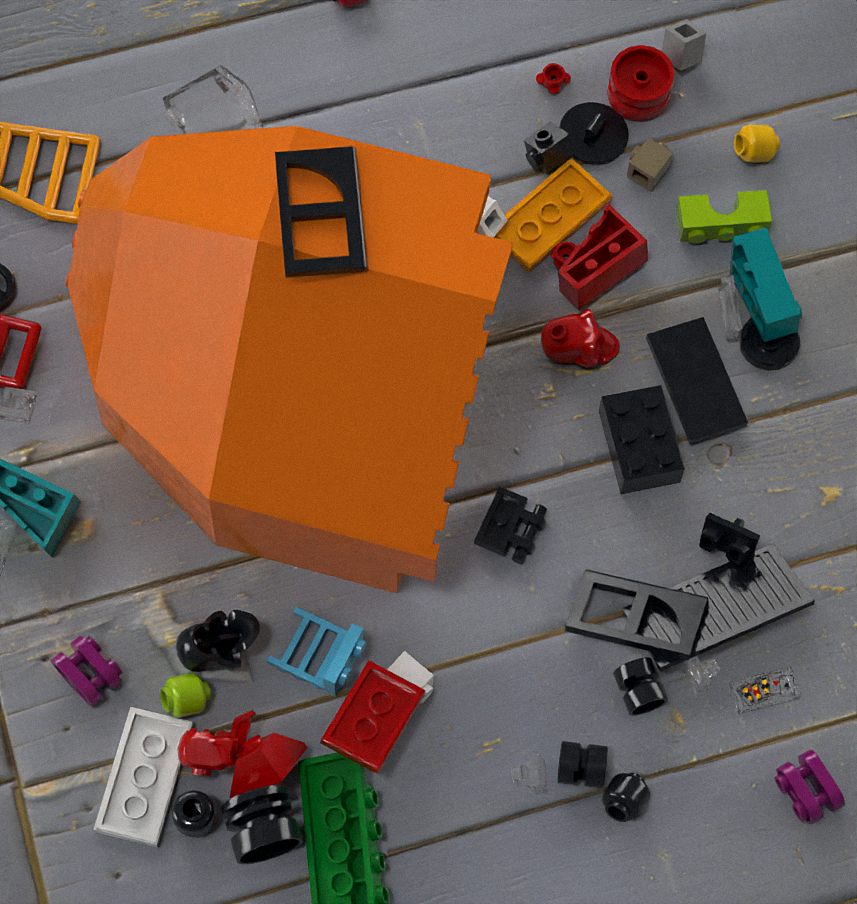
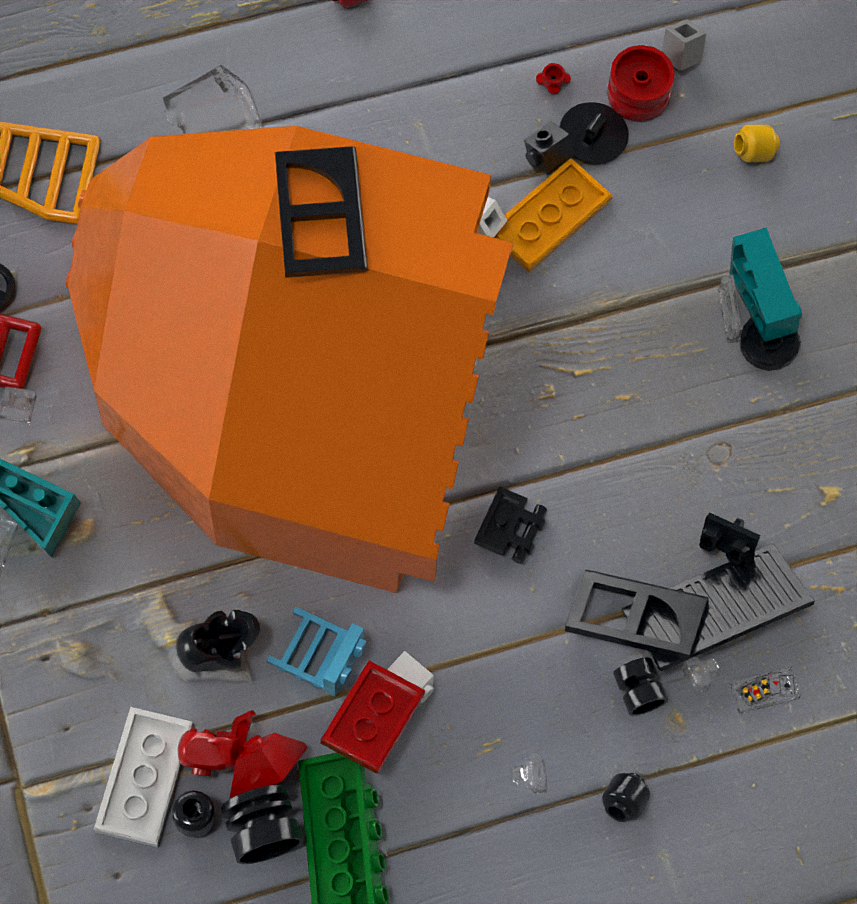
magenta brick [50,635,123,707] -> none
lime head [160,673,210,718] -> none
red head [541,309,620,367] -> none
red plate [551,241,576,269] -> none
black wheel [557,741,608,788] -> none
red wedge [558,203,648,310] -> none
black brick [599,385,685,494] -> none
dark tan brick [627,138,673,192] -> none
black tile [646,317,748,444] -> none
lime arch [675,190,772,243] -> none
magenta brick [774,749,845,824] -> none

